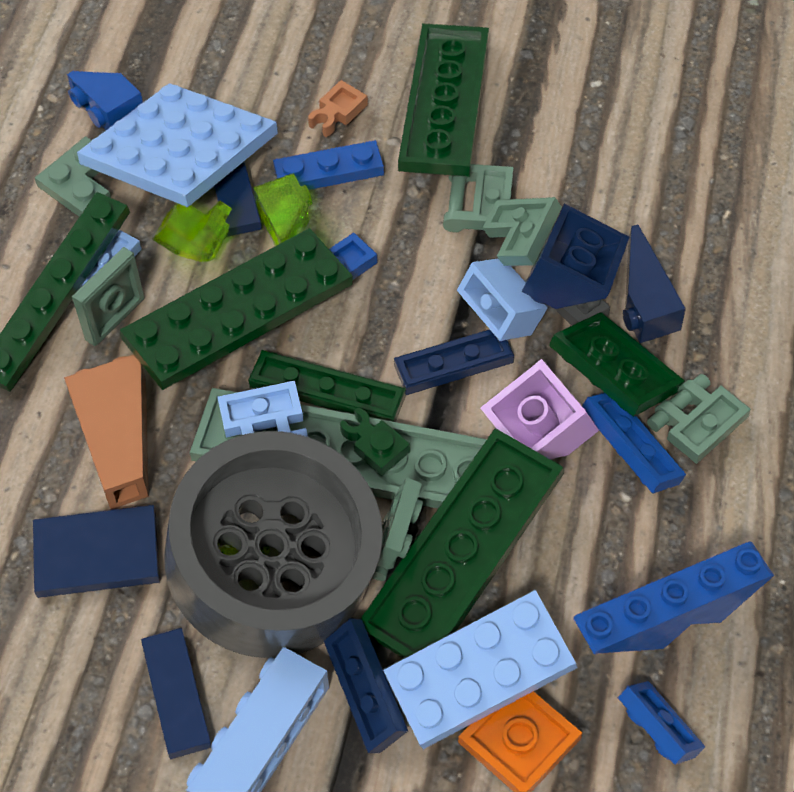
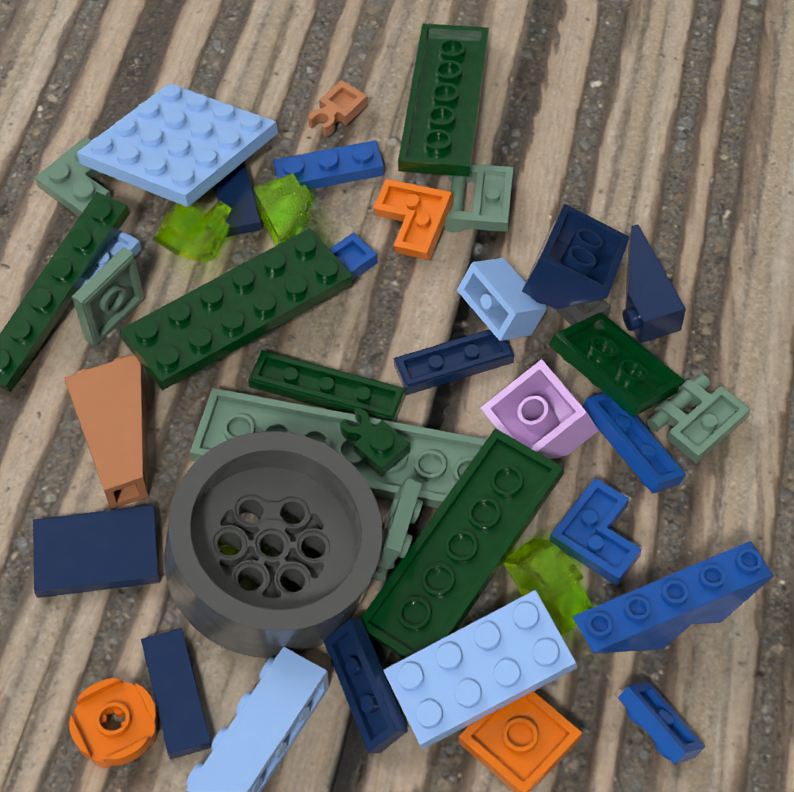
blue slope [67,71,143,130] -> none
light blue plate [217,381,308,438] -> none
sand green plate [482,197,562,266] -> none
none -> orange plate [69,678,158,768]
none -> orange plate [373,179,454,260]
none -> clear neon green brick [503,538,593,635]
none -> blue plate [549,478,642,586]

